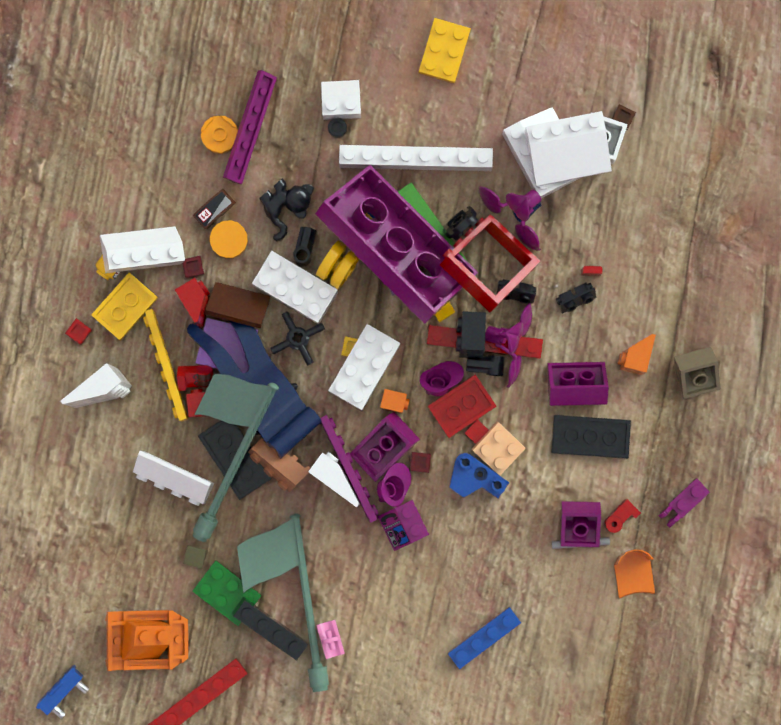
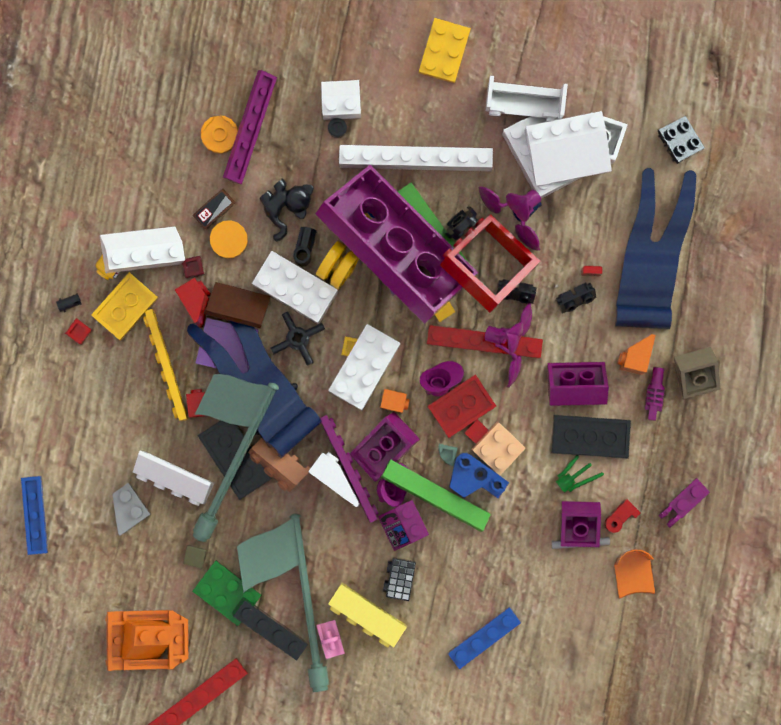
blue piece [36,665,89,719] -> none
white slope [60,363,132,408] -> none
red leg [177,365,213,391] -> none
dark red tile [410,452,431,473] -> none
black brick [456,311,486,359] -> none
black piece [466,355,505,377] -> none
reddish brown tile [612,104,636,130] -> none
none -> blue plate [21,476,48,555]
none -> black pin [56,293,82,313]
none -> light grey wing [112,483,151,536]
none -> light yellow brick [328,583,407,648]
none -> bright green tile [381,460,491,532]
none -> brick [383,557,416,601]
none -> sand green tile [438,444,458,467]
none -> white windscreen [486,76,568,122]
none -> green plant [556,455,604,493]
none -> dark blue flag [615,168,696,329]
none -> magenta hinge [645,367,665,421]
none -> hinge [658,116,705,164]

